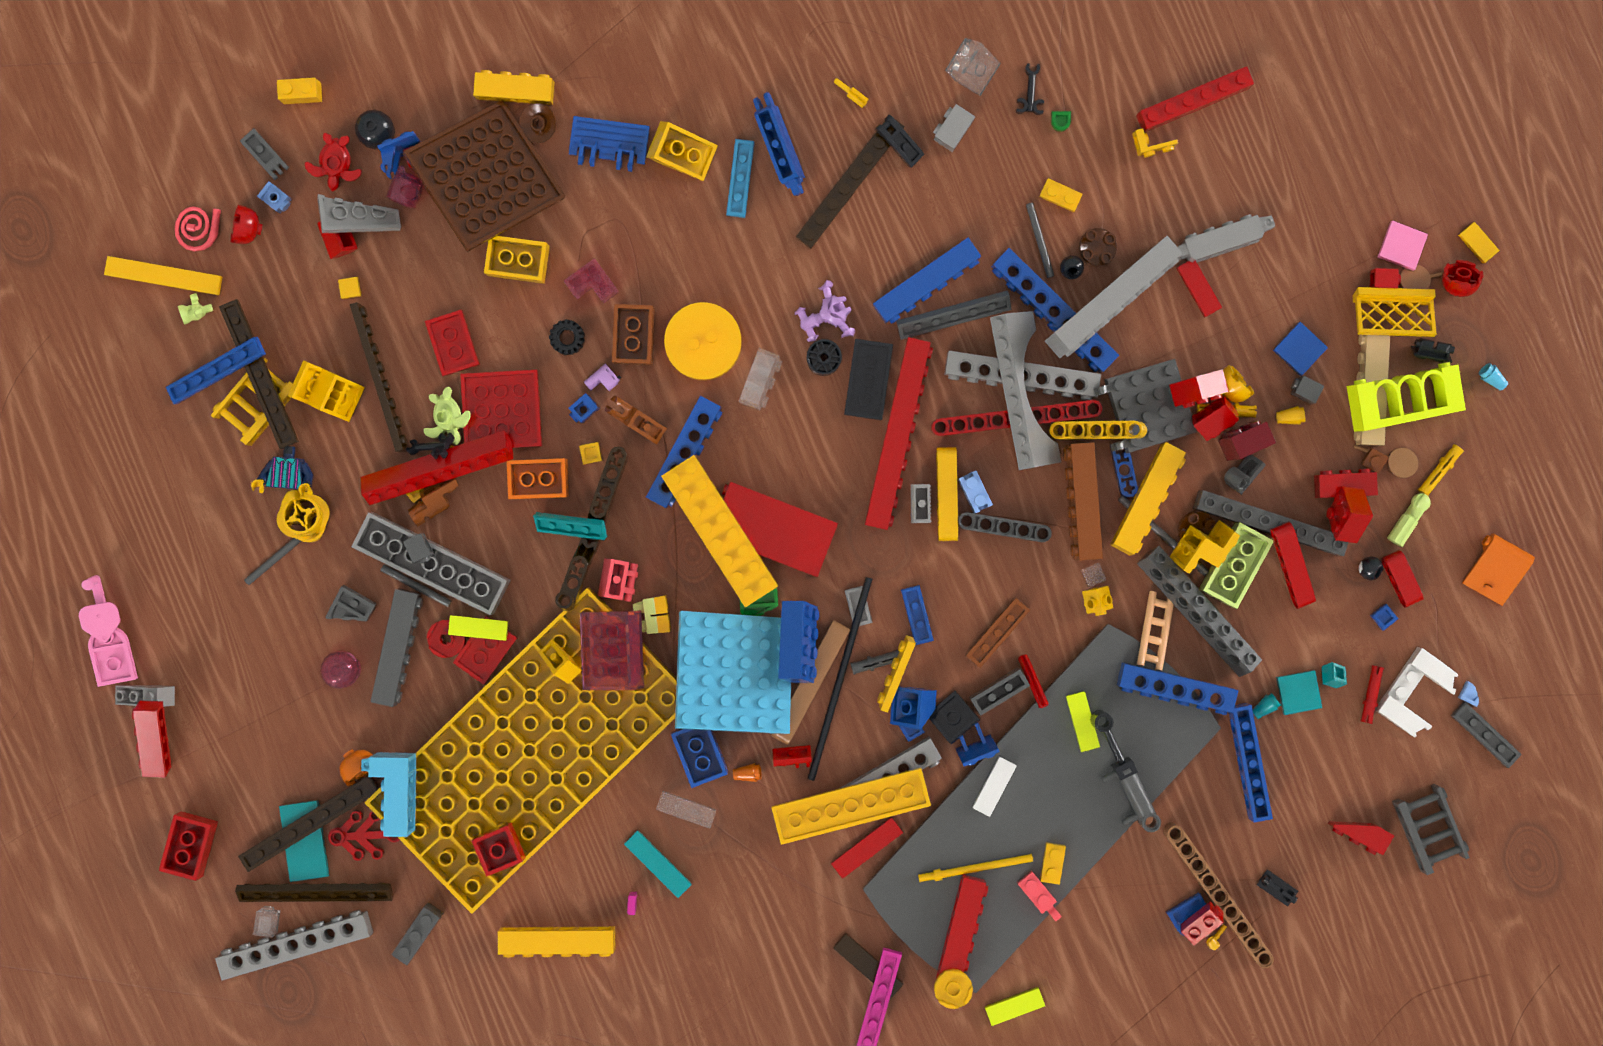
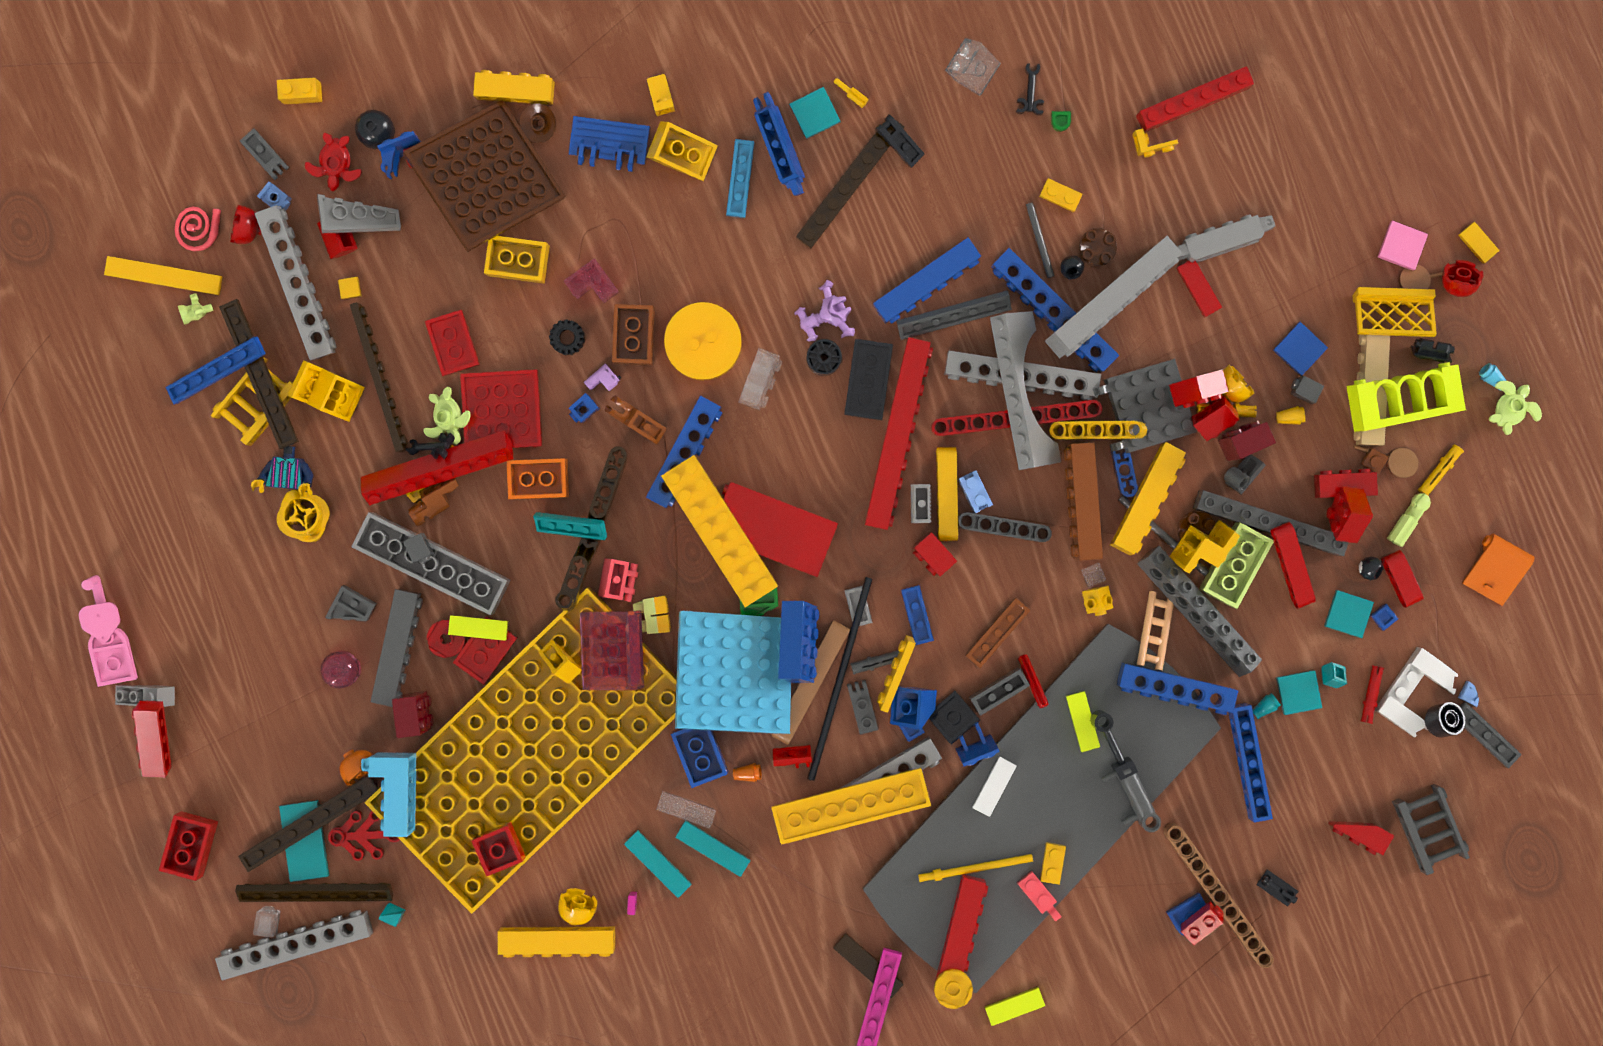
dark grey bar [244,530,304,585] -> none
dark grey bar [380,564,452,607] -> none
clear pink piece [386,165,423,209] -> none
dark grey brick [391,902,444,965] -> none
yellow tile [579,442,603,465] -> none
red tile [831,817,903,879] -> none
light grey brick [933,104,975,152] -> none
yellow hand [1206,924,1227,950] -> none
red brick [1369,268,1401,288] -> none
none -> light grey brick [255,205,336,361]
none -> teal slope [379,903,406,927]
none -> dark red brick [392,691,434,738]
none -> yellow cylinder [558,888,597,925]
none -> yellow bracket [647,74,675,116]
none -> teal tile [675,820,751,877]
none -> teal tile [789,87,841,139]
none -> dark grey hinge [847,680,878,735]
none -> red brick [912,532,957,577]
none -> teal tile [1324,590,1374,638]
none -> black piece [1425,702,1465,738]
none -> yellowish green animal [1489,381,1542,435]

